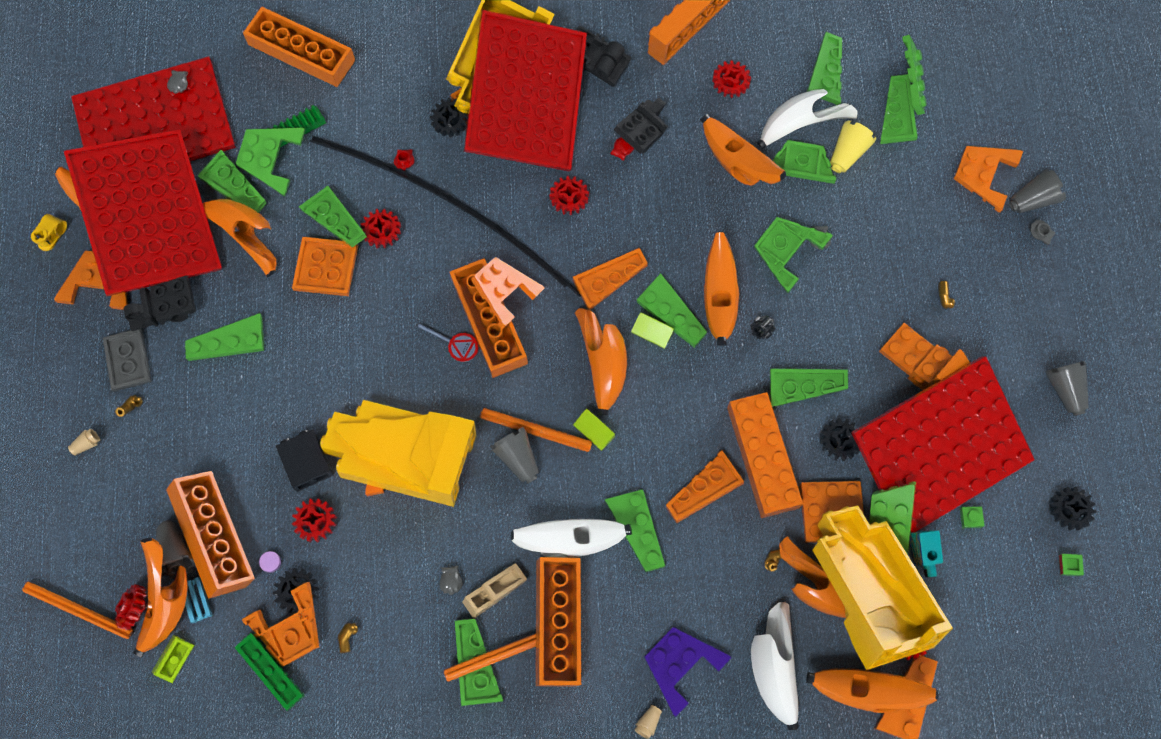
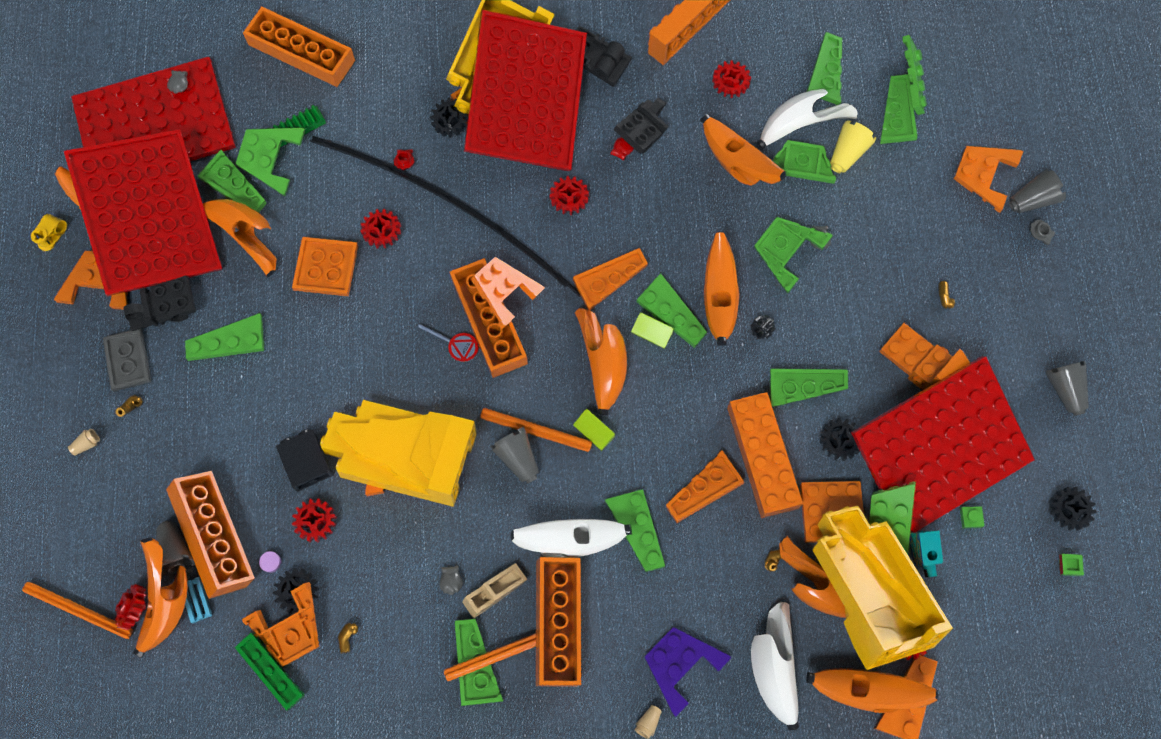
lime slope [152,635,194,683] -> none
bright green wing [299,186,367,248] -> none

